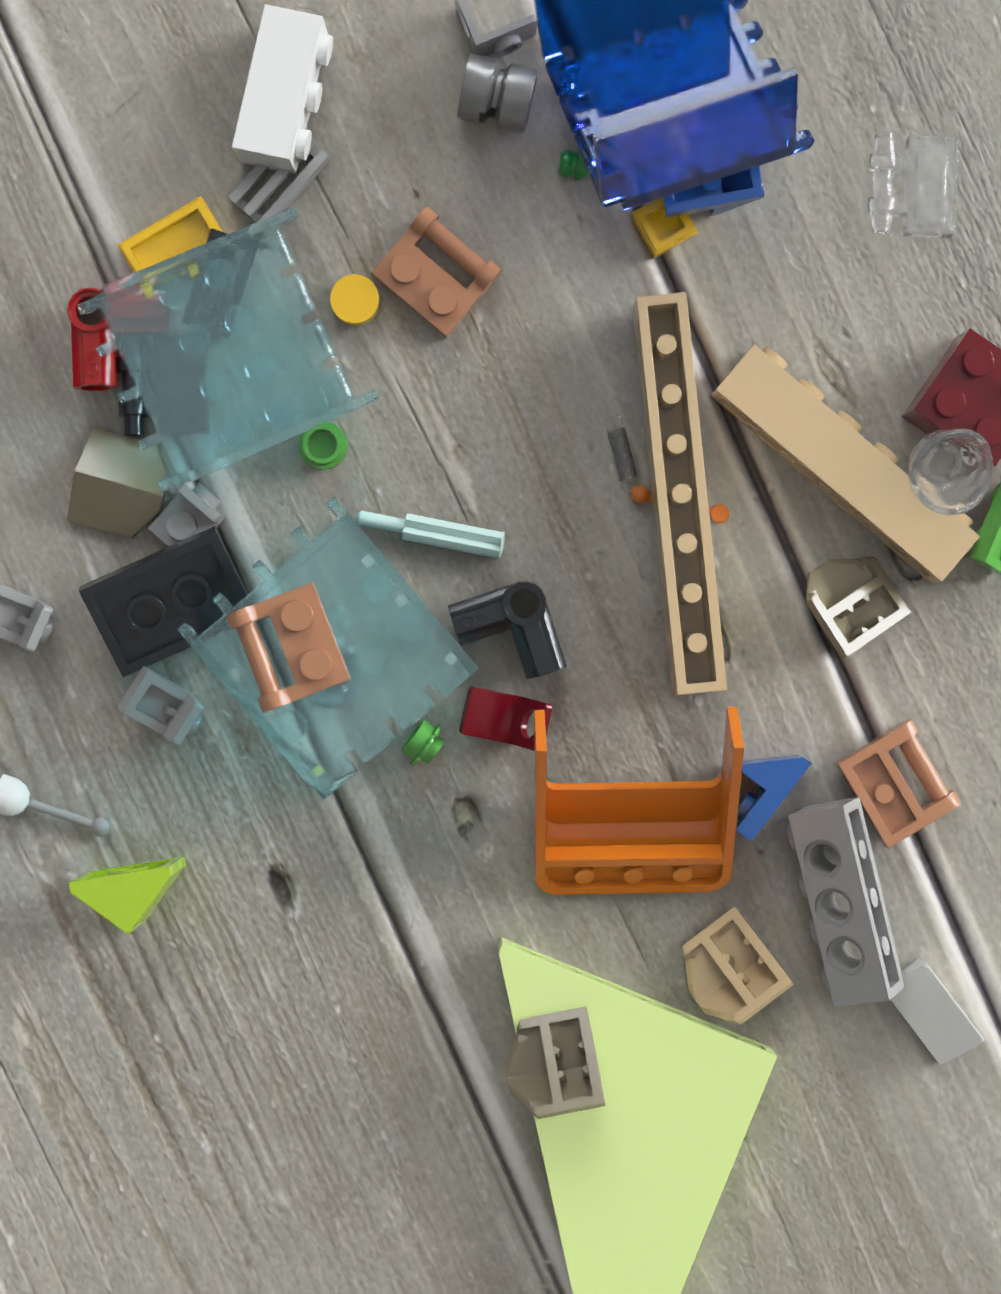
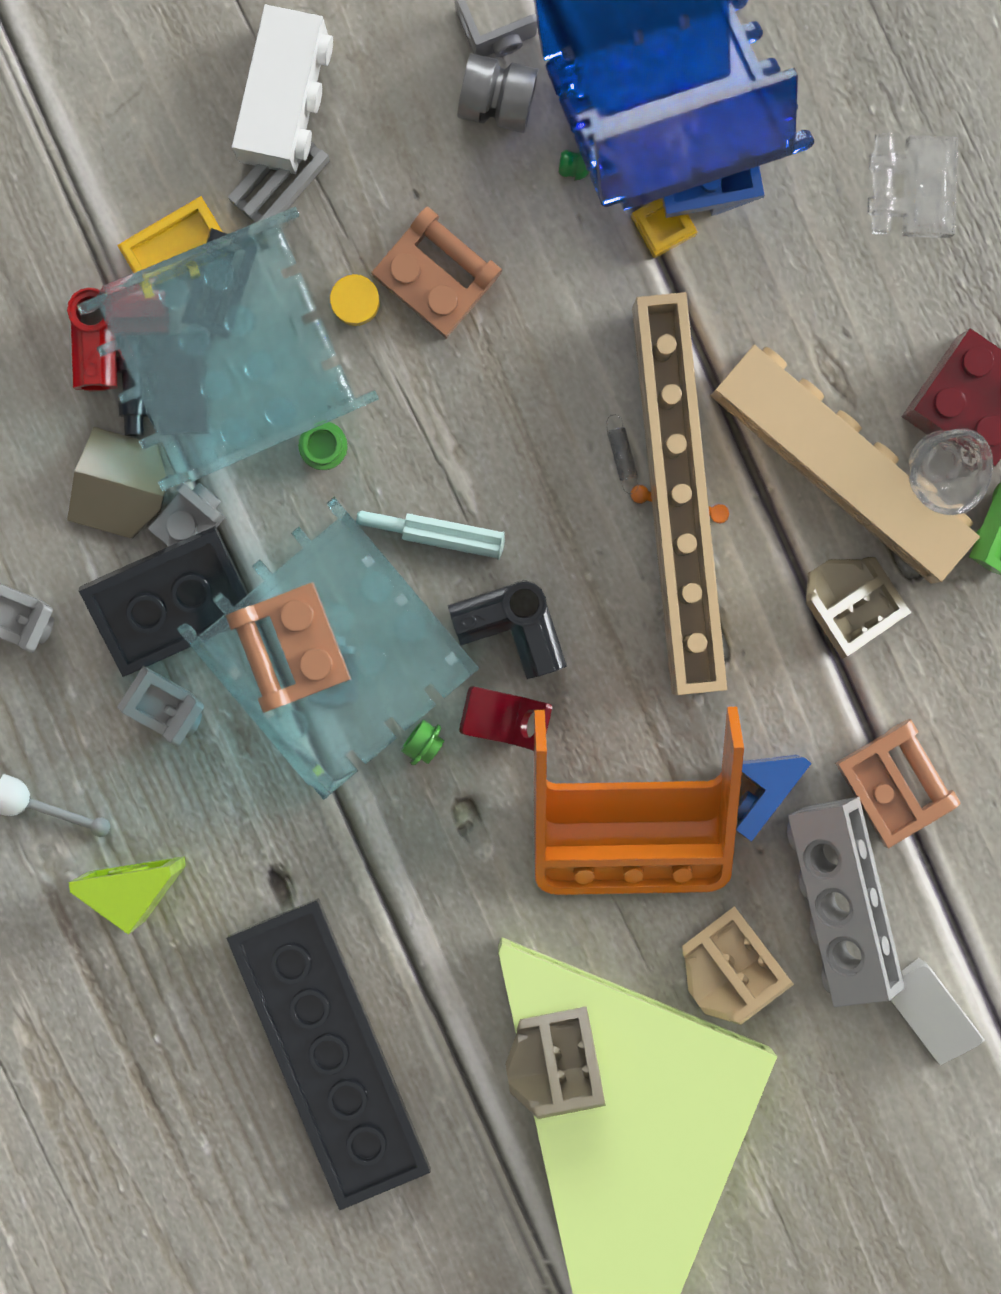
none -> black plate [226,898,431,1211]

